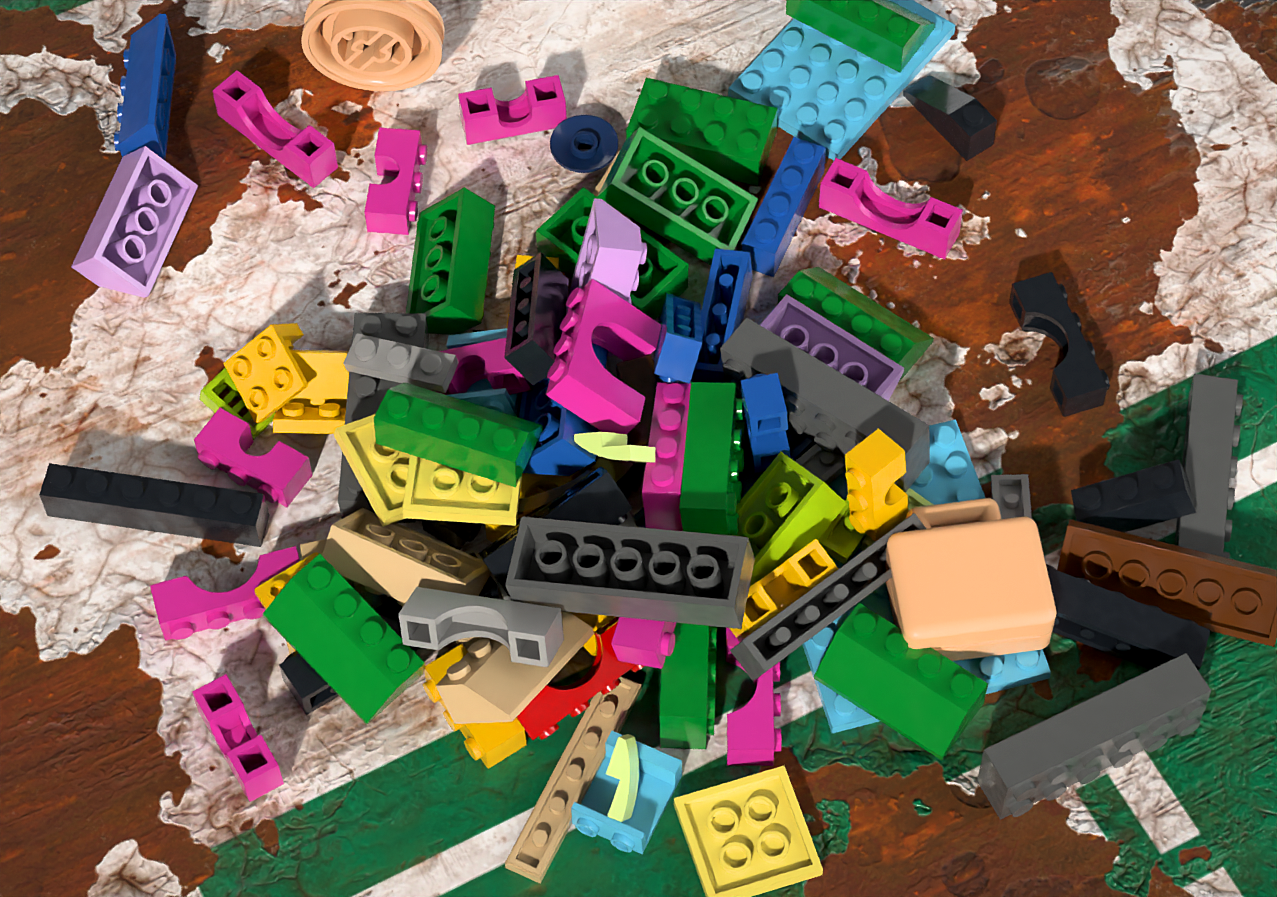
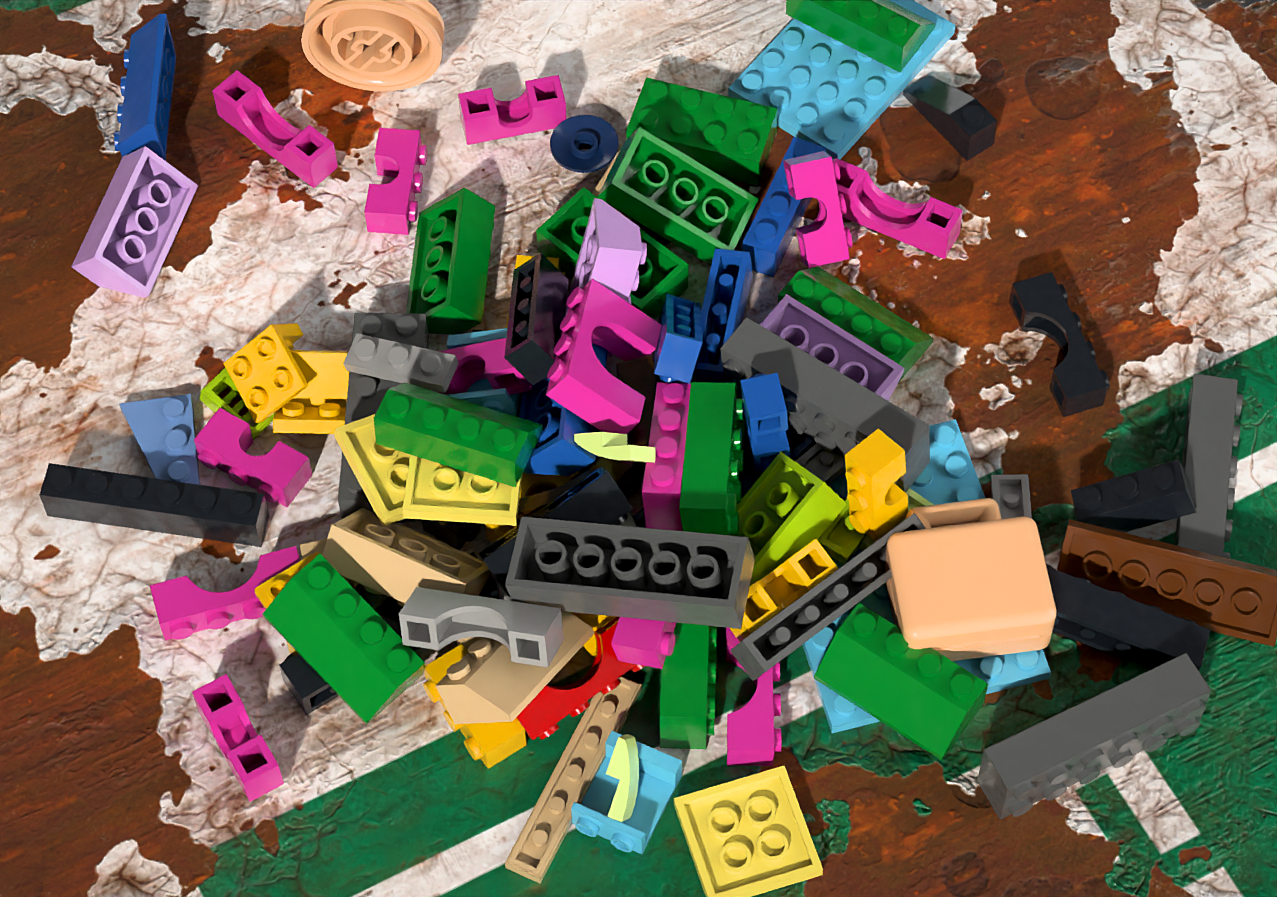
none -> medium blue wing [119,394,200,485]
none -> dark pink arch [783,151,852,268]

